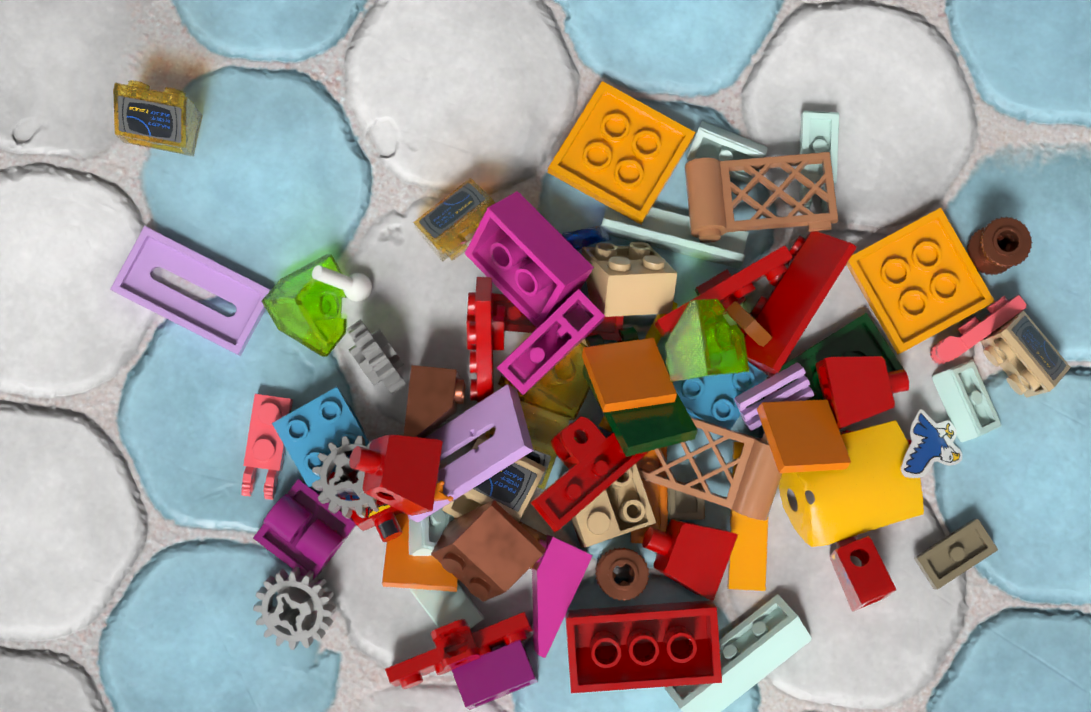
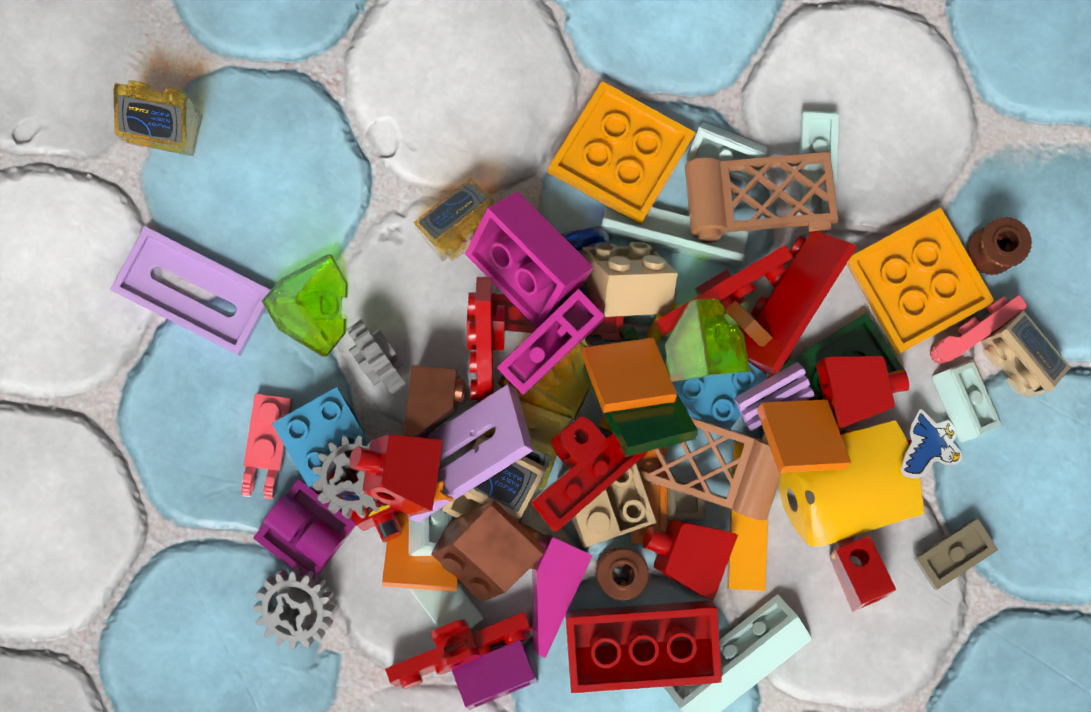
white bar [312,265,372,302] -> none

